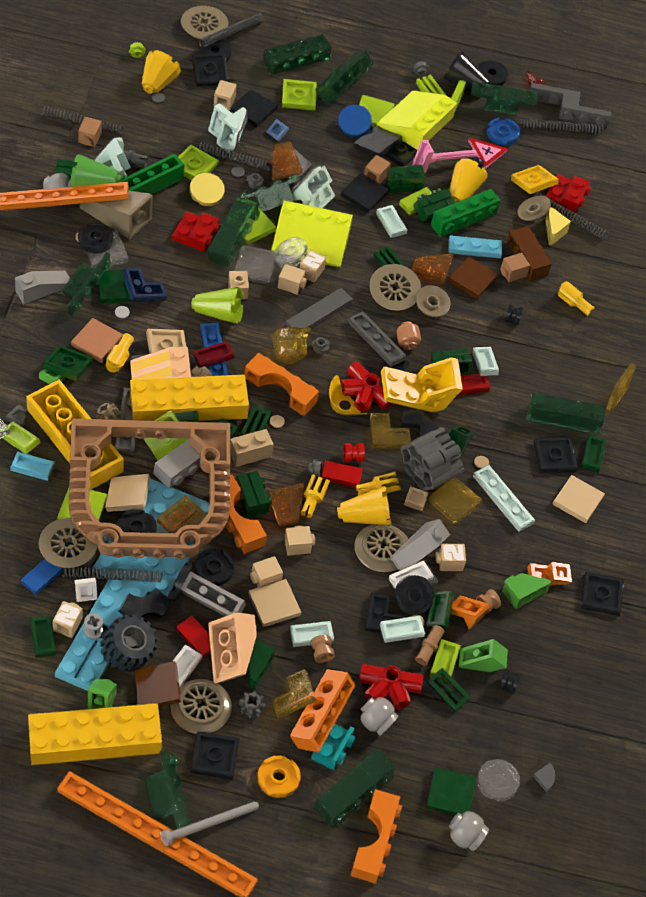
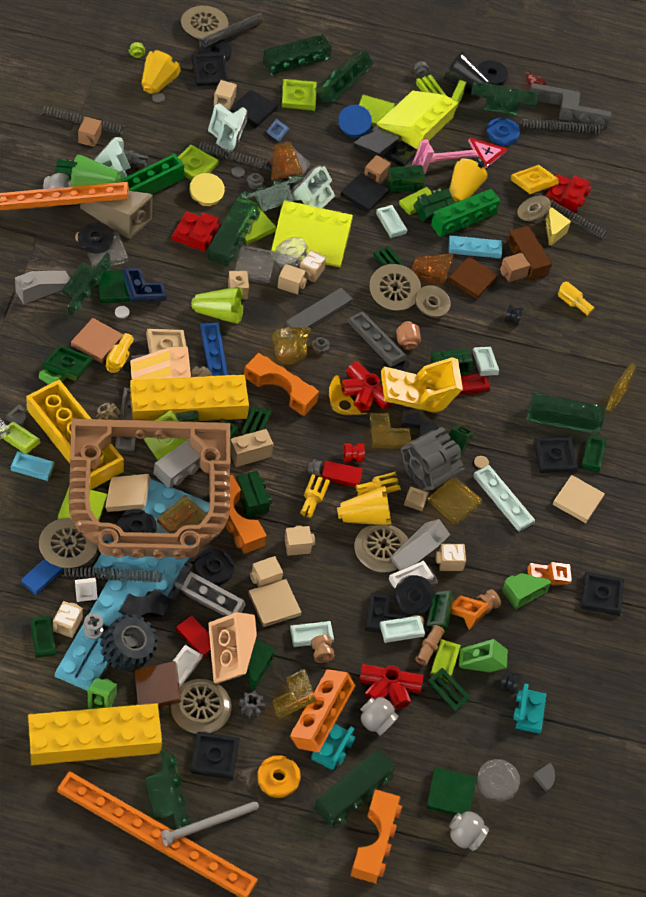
dark red tile [193,341,235,368] -> none
clear orange wing [268,483,304,527] -> none
tan piece [270,415,285,428] -> none
none -> teal bracket [513,683,546,734]

